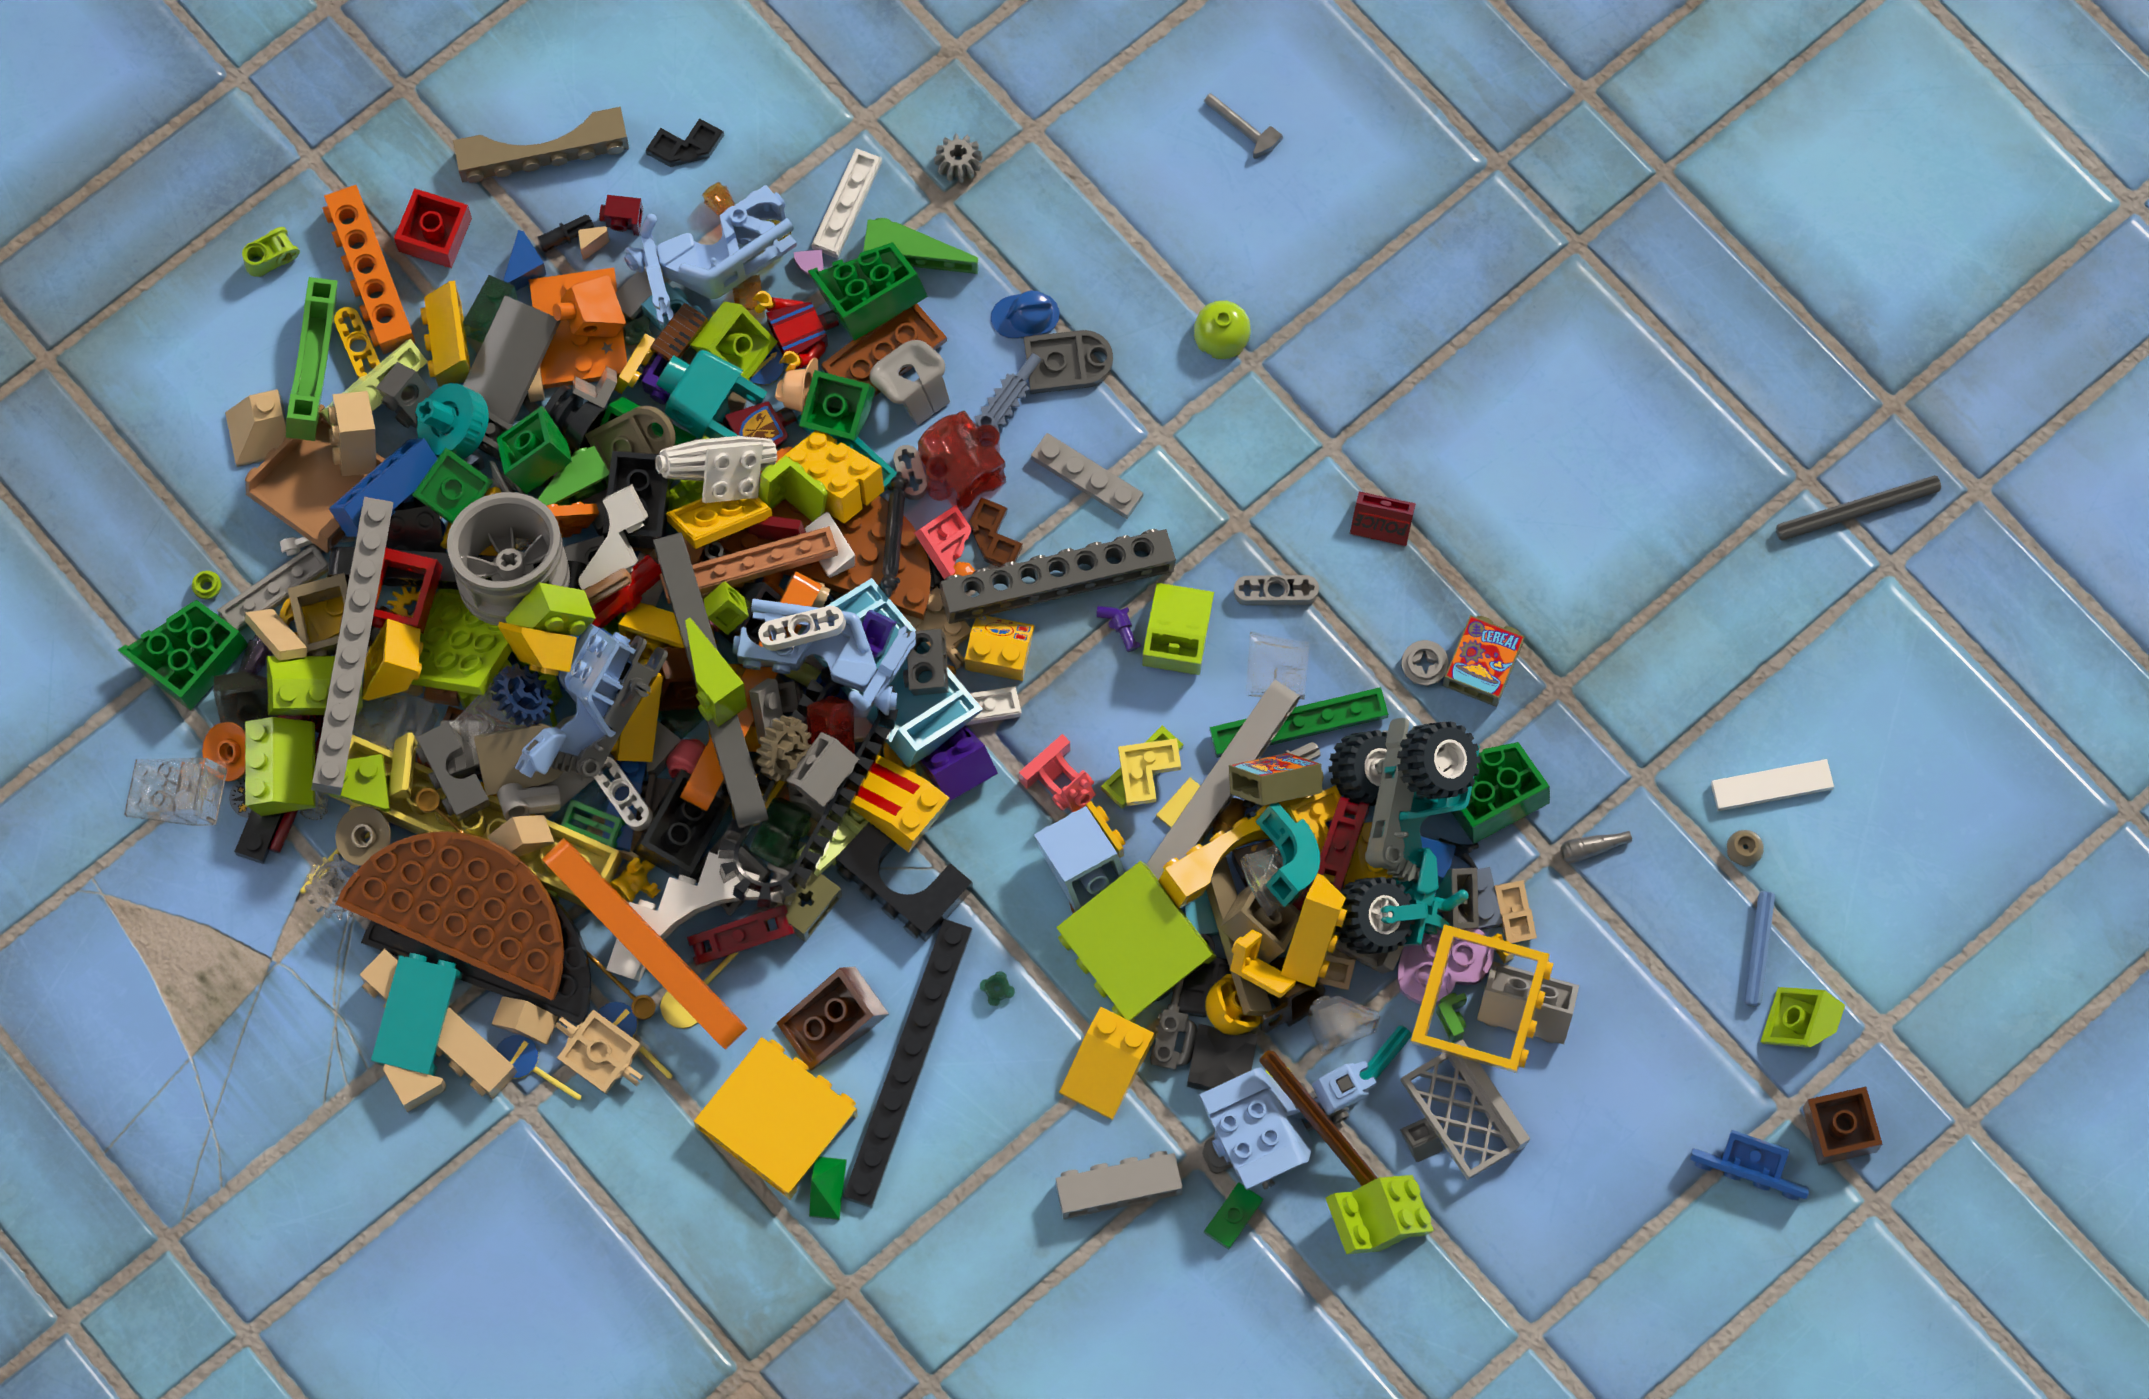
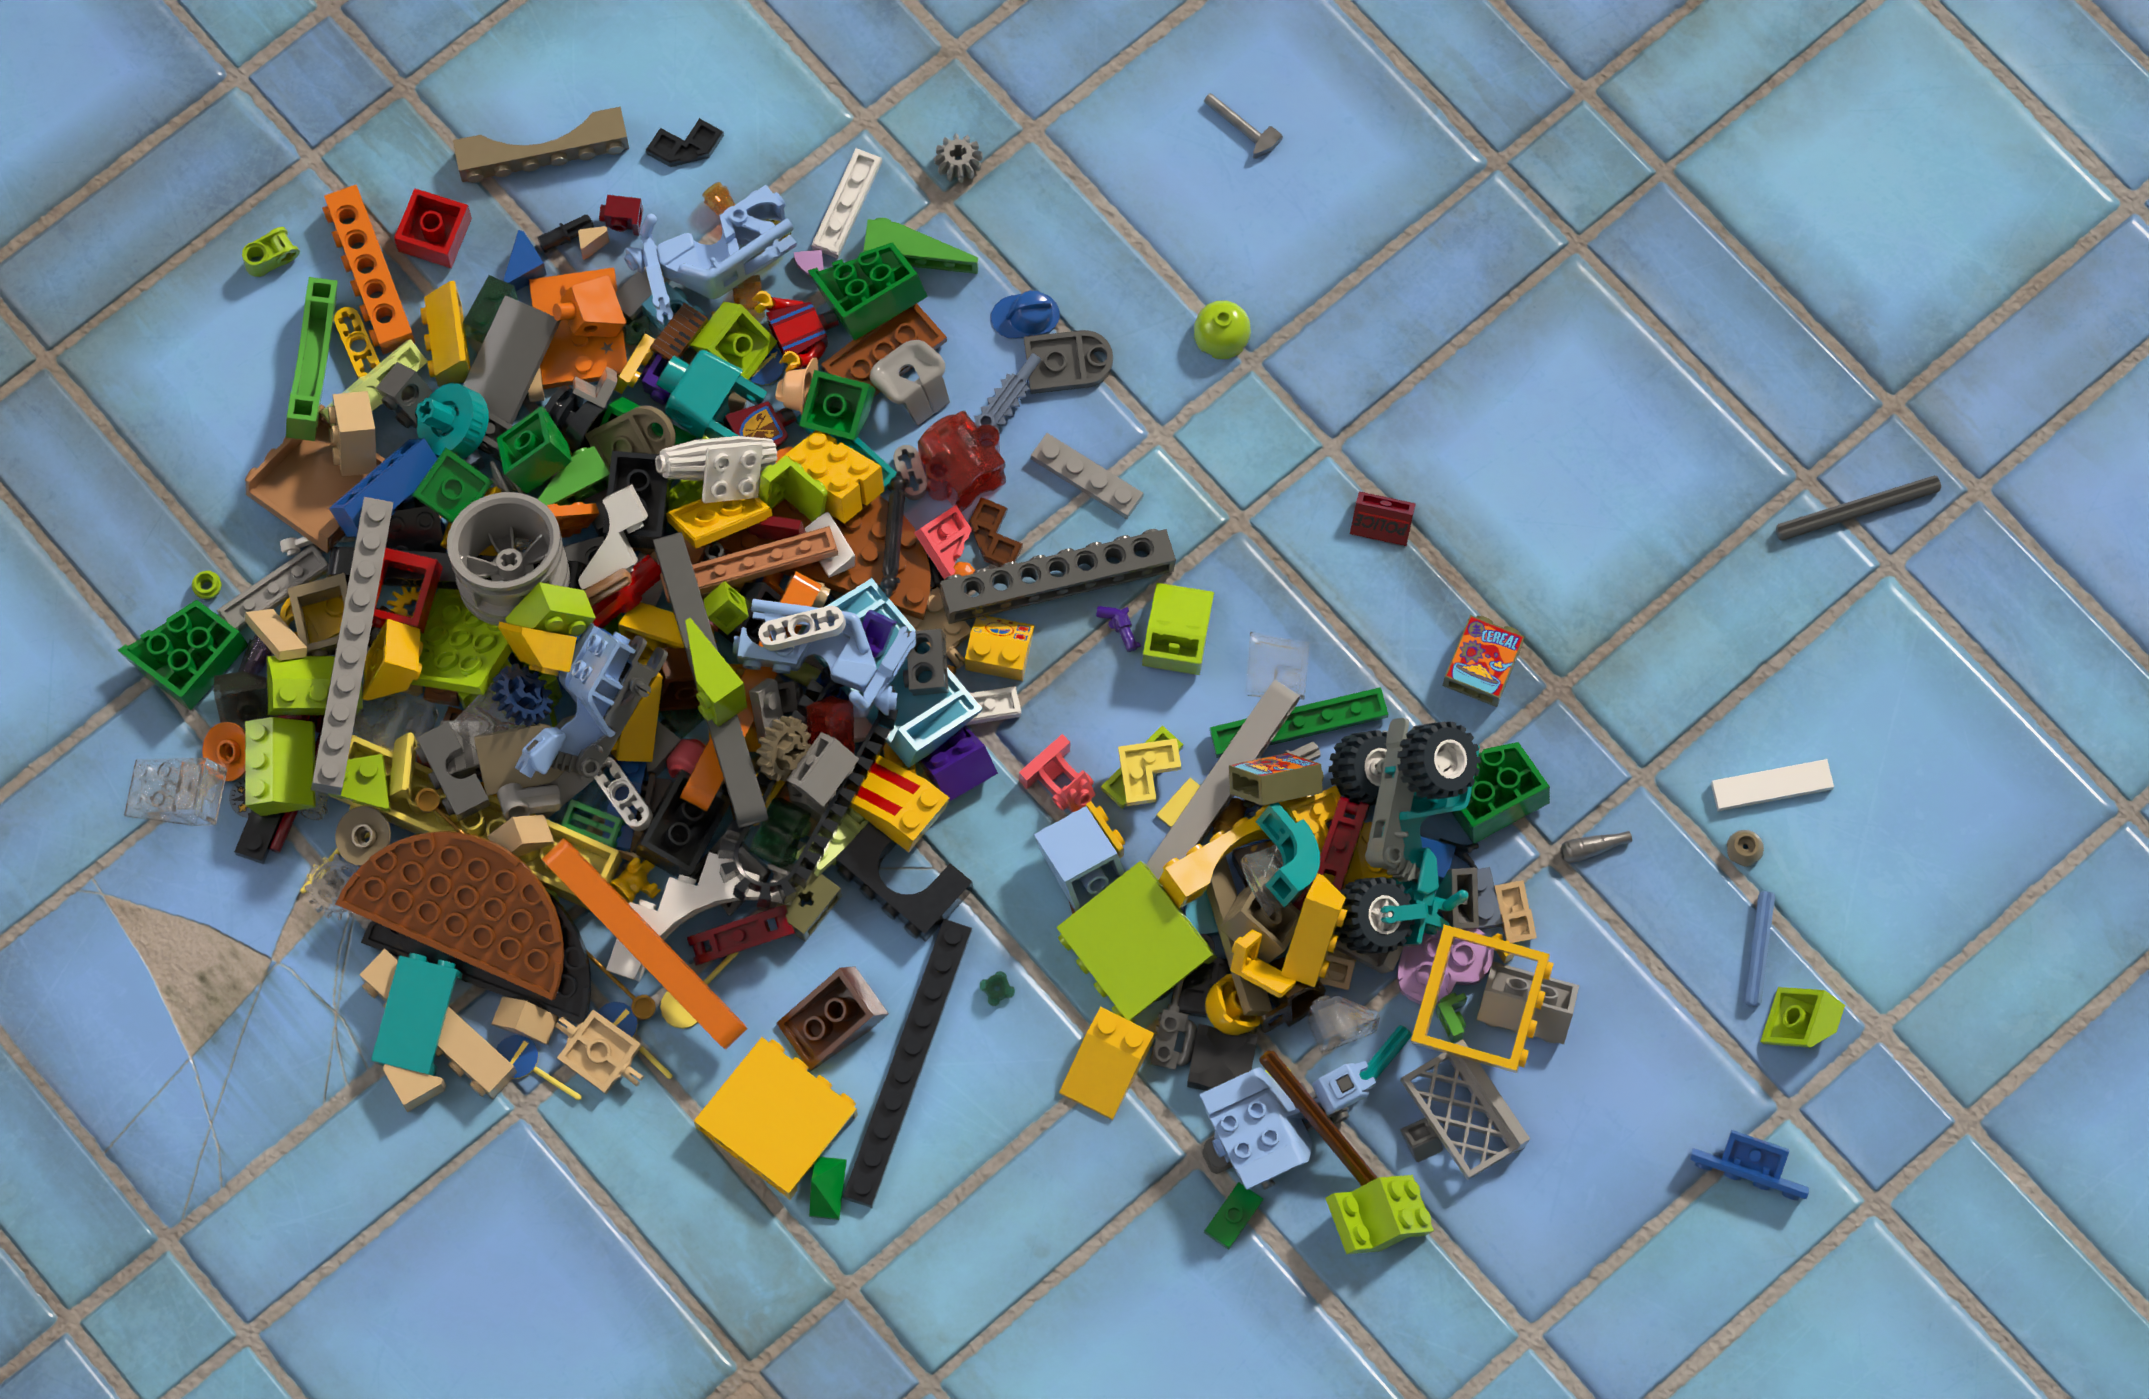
tan slope [225,389,286,467] -> none
light grey brick [1056,1151,1182,1219] -> none
light grey beam [1234,575,1319,605] -> none
light grey gear [1401,640,1449,687] -> none
reddish brown brick [1803,1086,1883,1165] -> none

